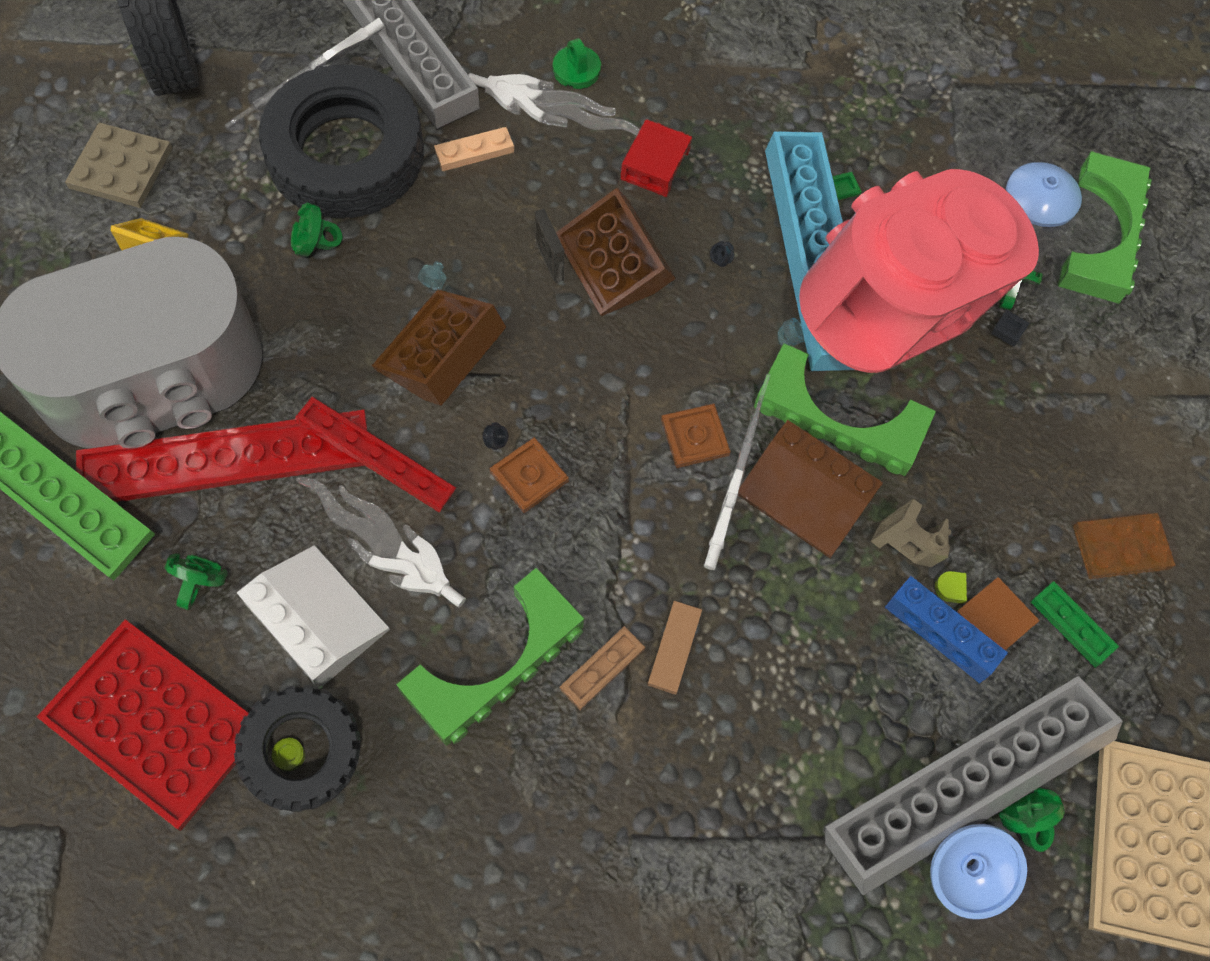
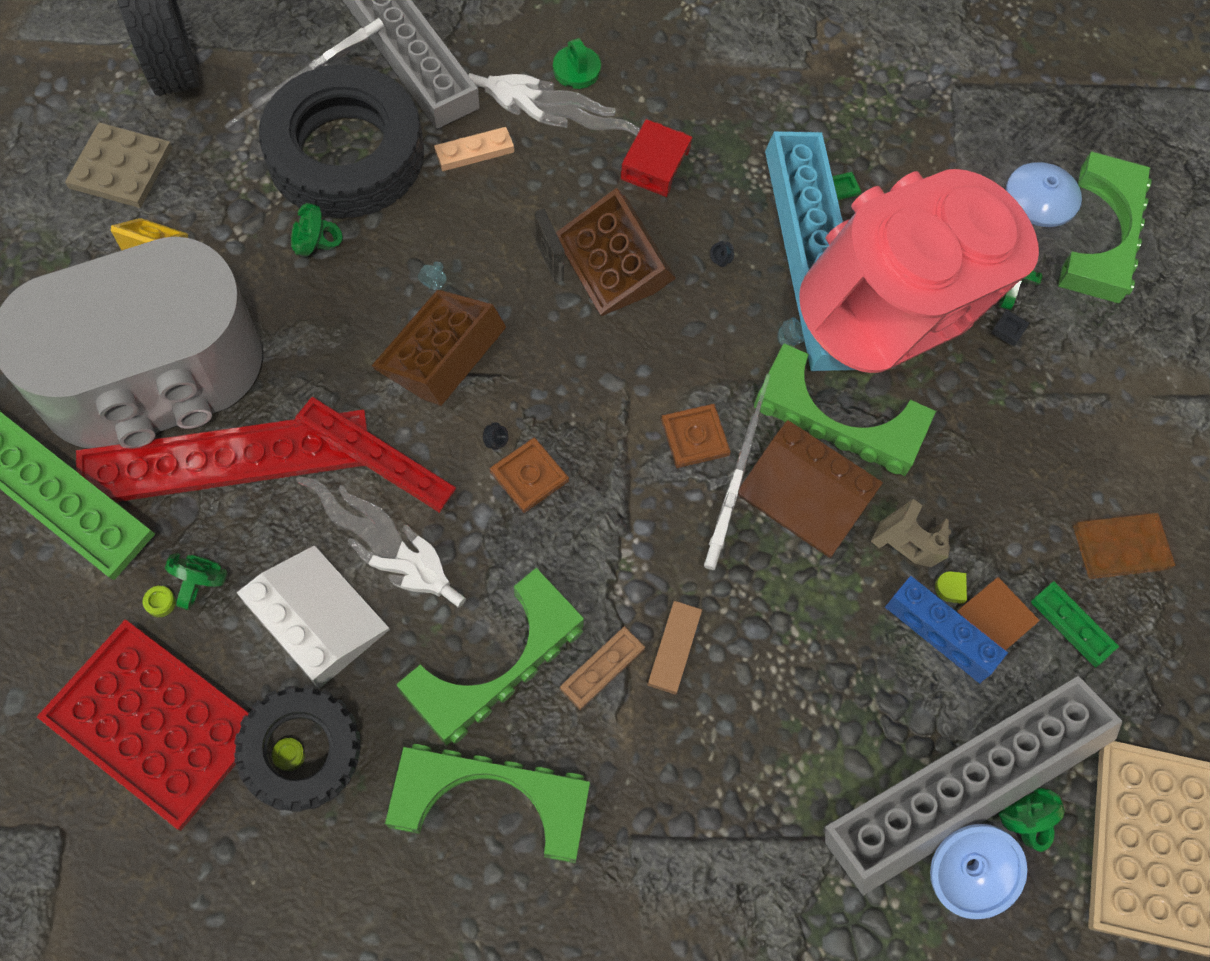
none -> lime tile [143,586,176,617]
none -> bright green arch [385,744,590,863]

